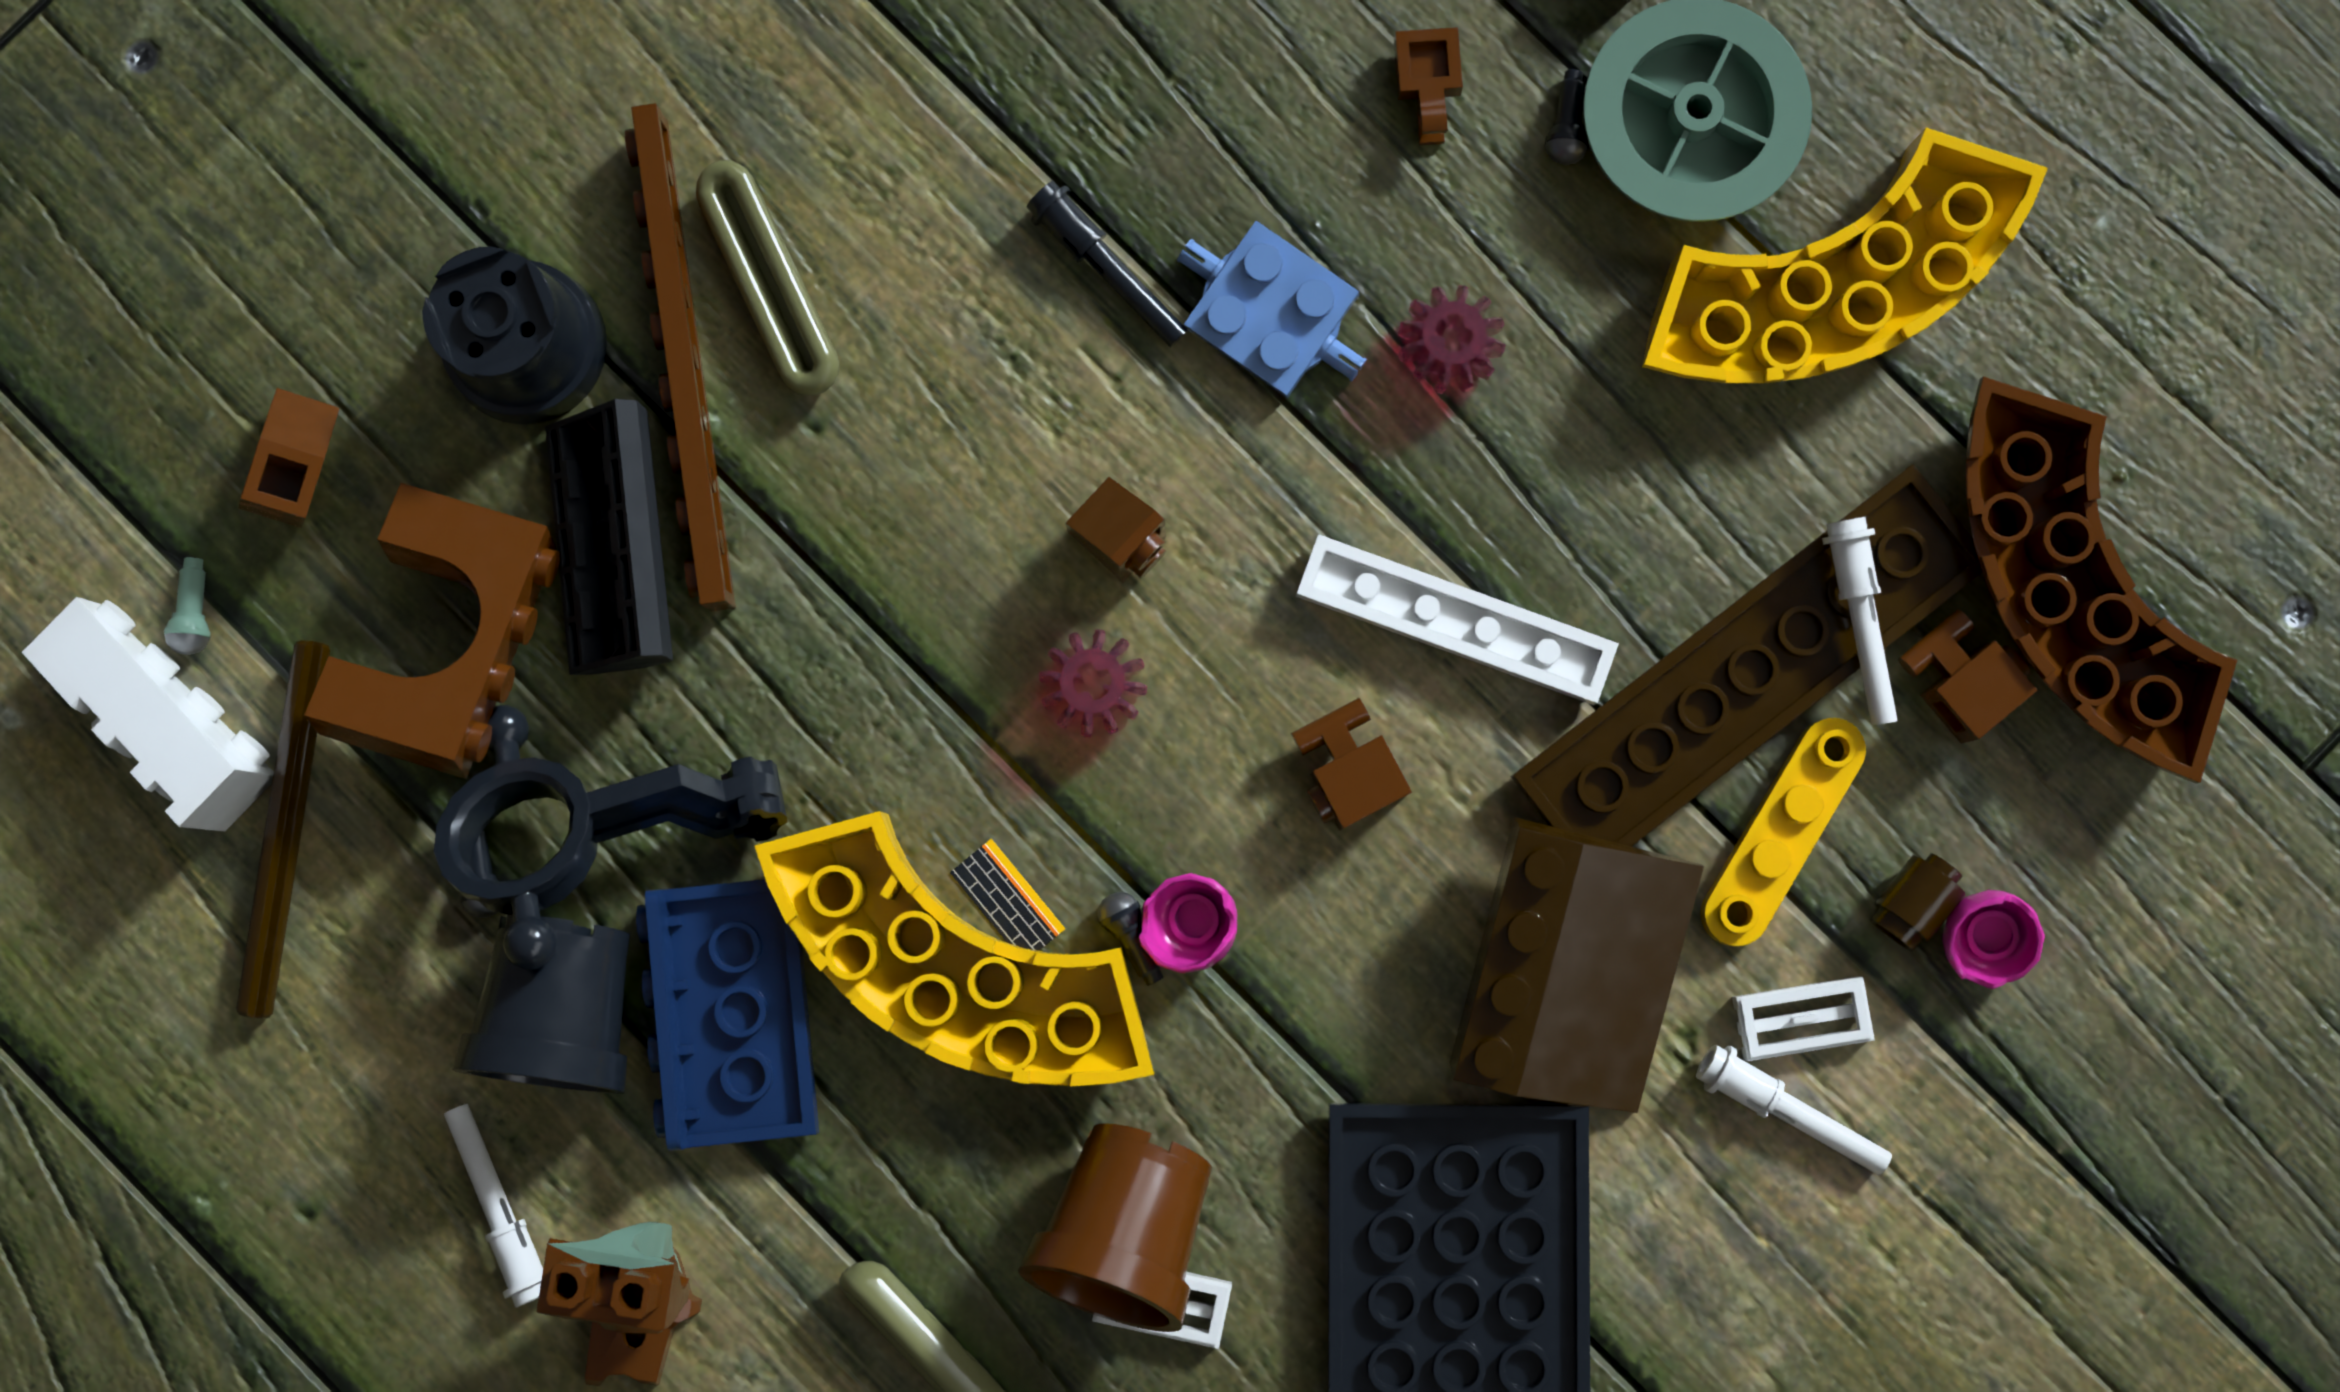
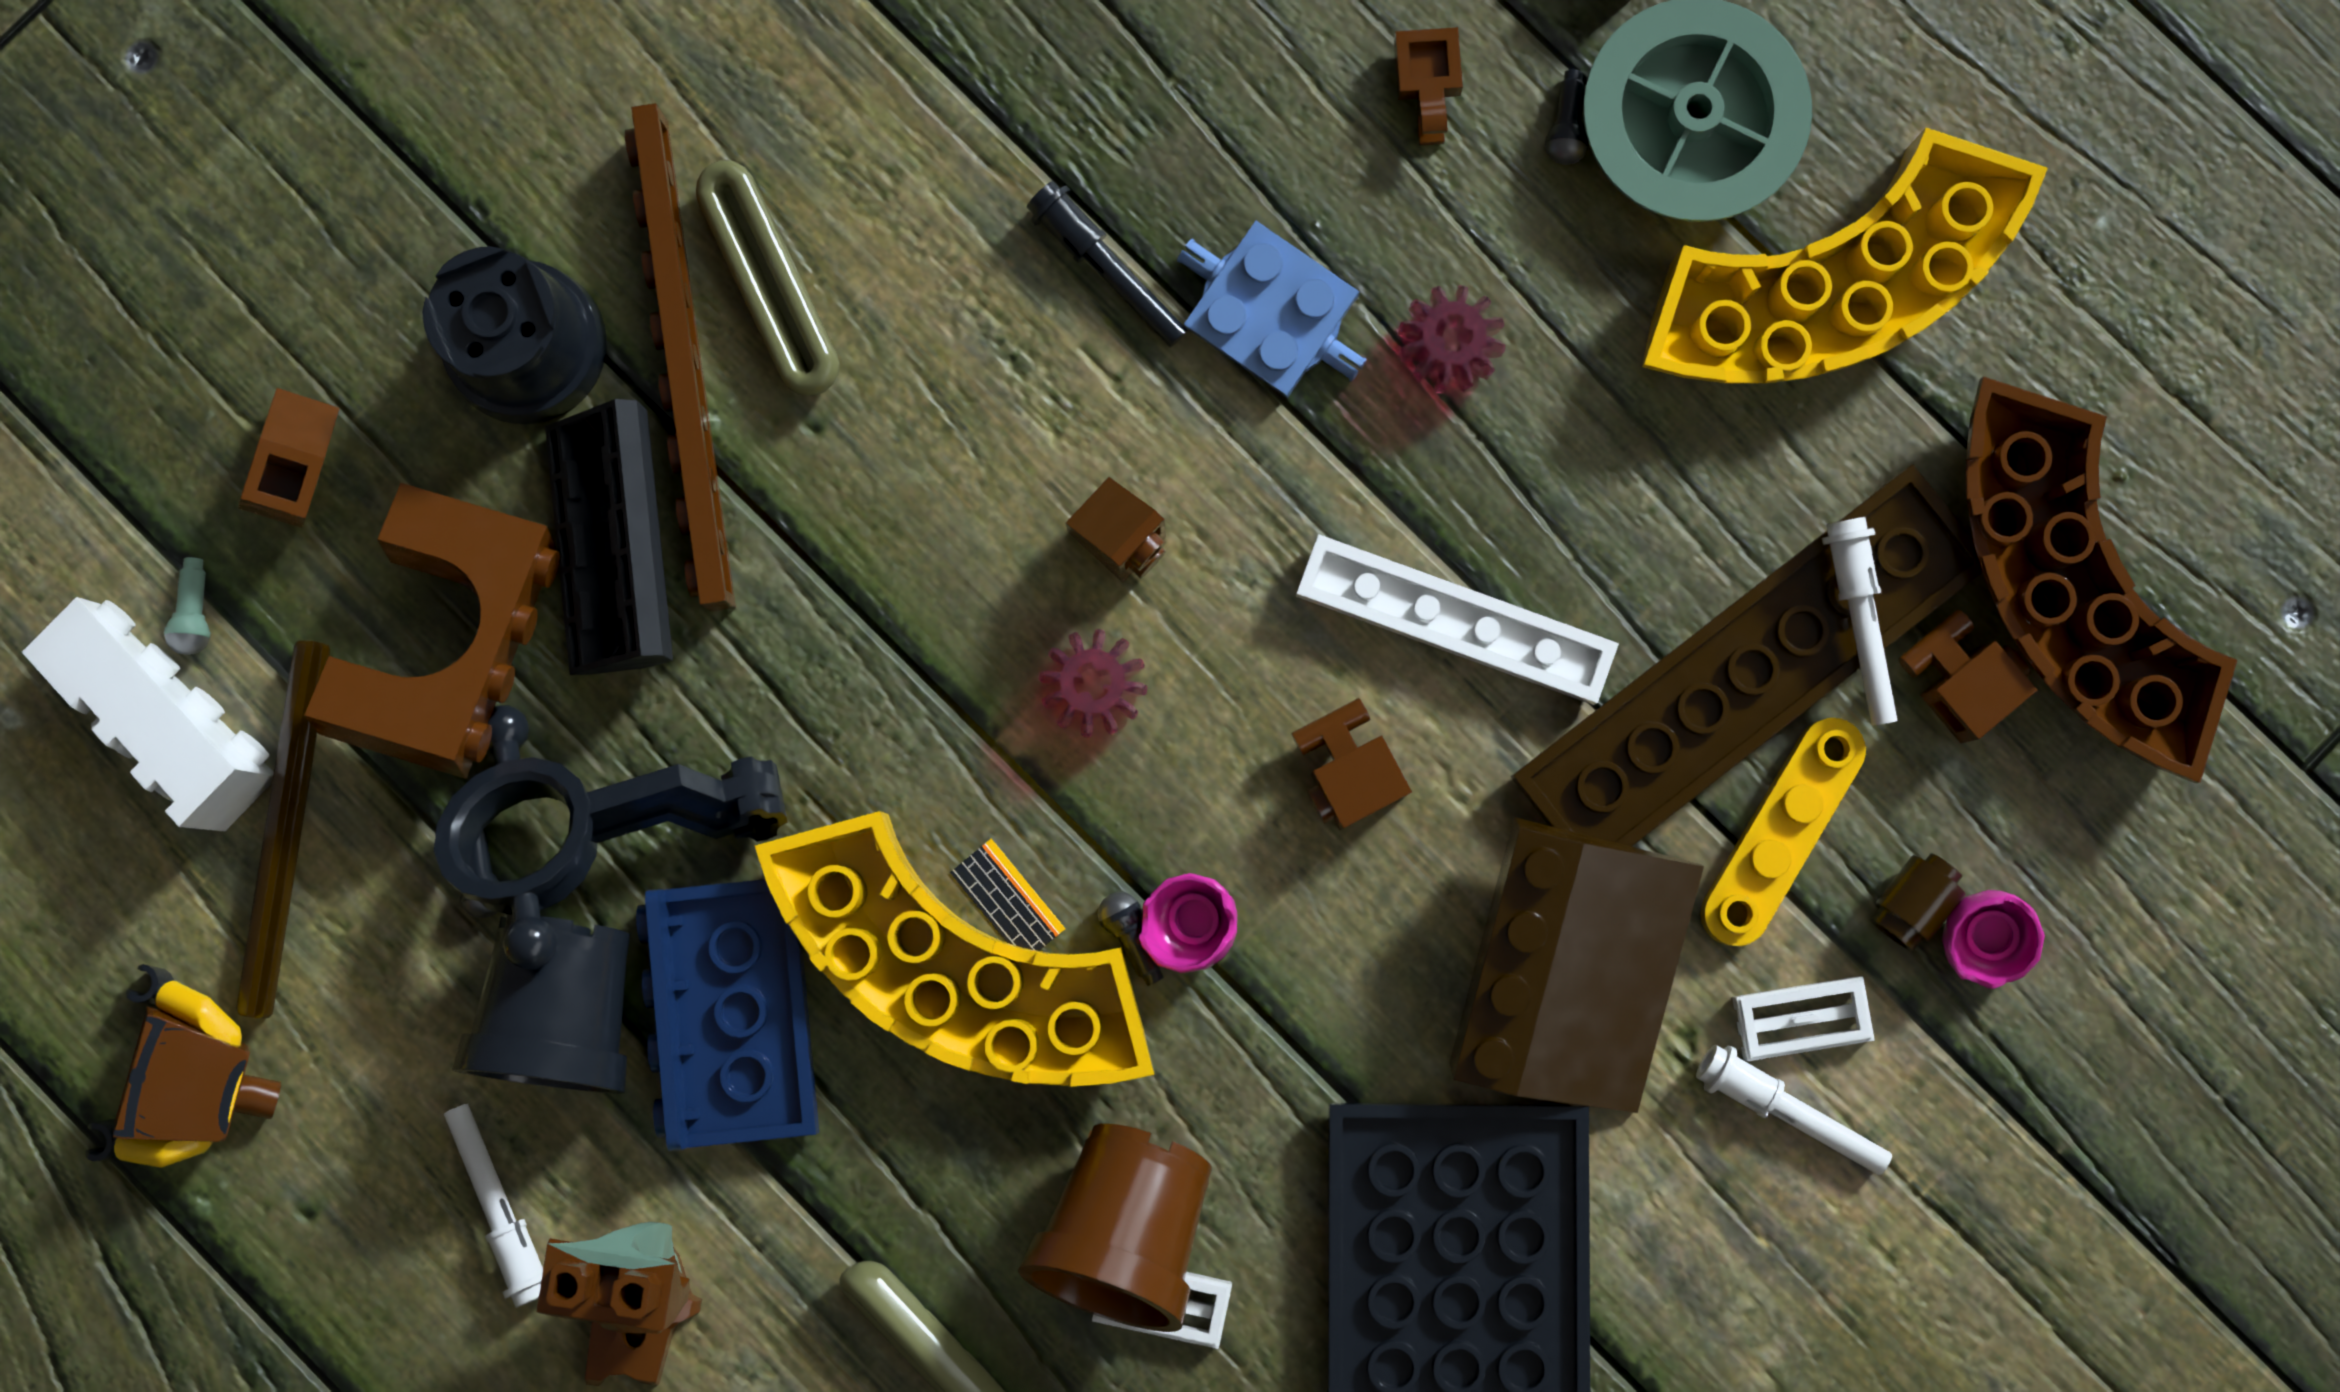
none -> torso [85,964,281,1168]

